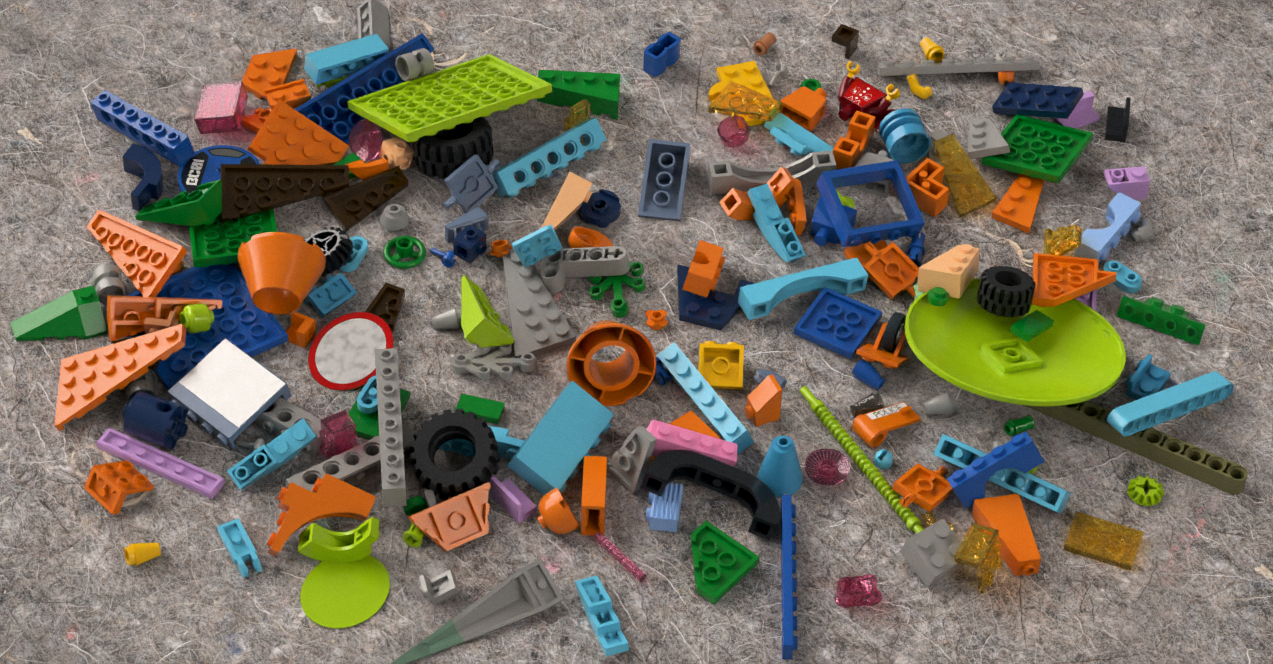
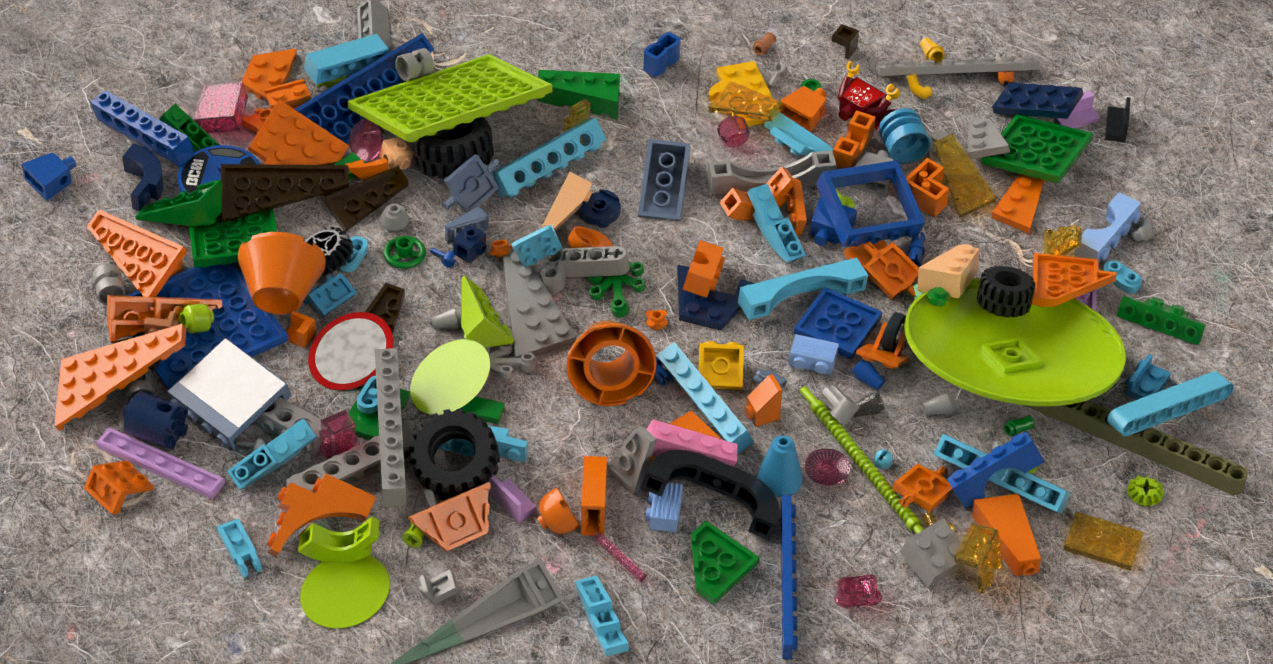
green wedge [10,285,108,341] -> none
yellow cone [124,542,161,566] -> none
green tile [403,496,427,516] -> none
medium azure brick [507,381,614,495] -> none
orange door [852,402,921,448] -> none
green tile [1010,310,1054,342] -> none
lavender slope [1104,166,1150,200] -> none
none -> blue torso [22,153,77,201]
none -> green slope [159,103,220,153]
none -> sticker [410,339,490,415]
none -> light blue brick [789,334,839,375]
none -> light grey piece [822,385,860,425]

